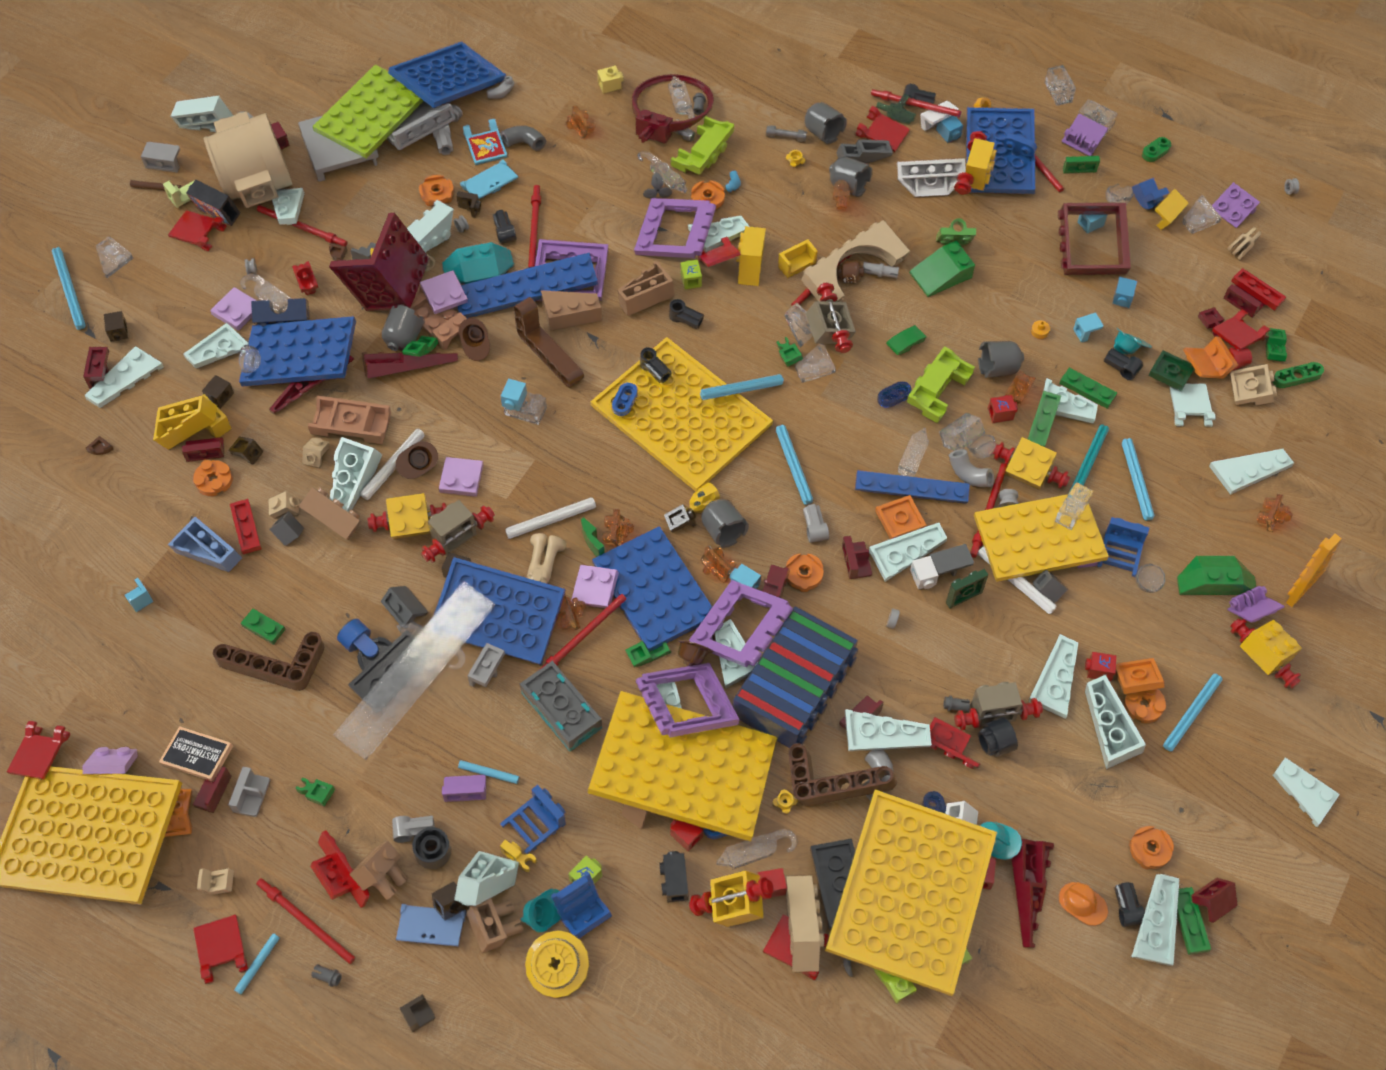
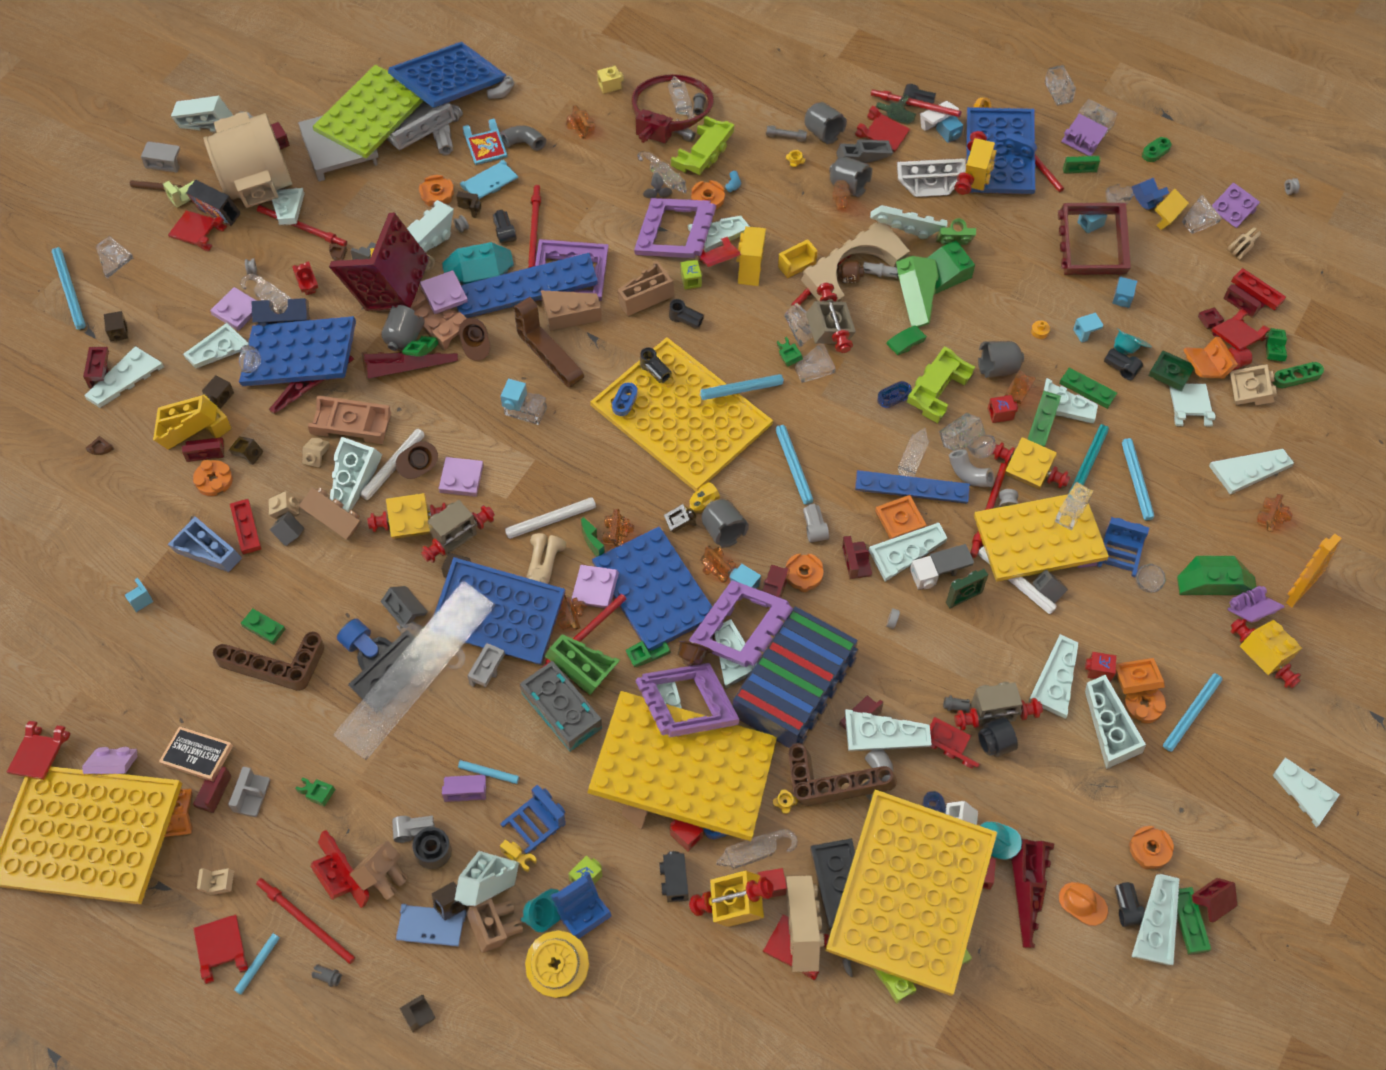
none -> bright green wedge [545,634,620,695]
none -> light aqua wing [870,205,947,239]
none -> bright green wedge [896,256,939,328]

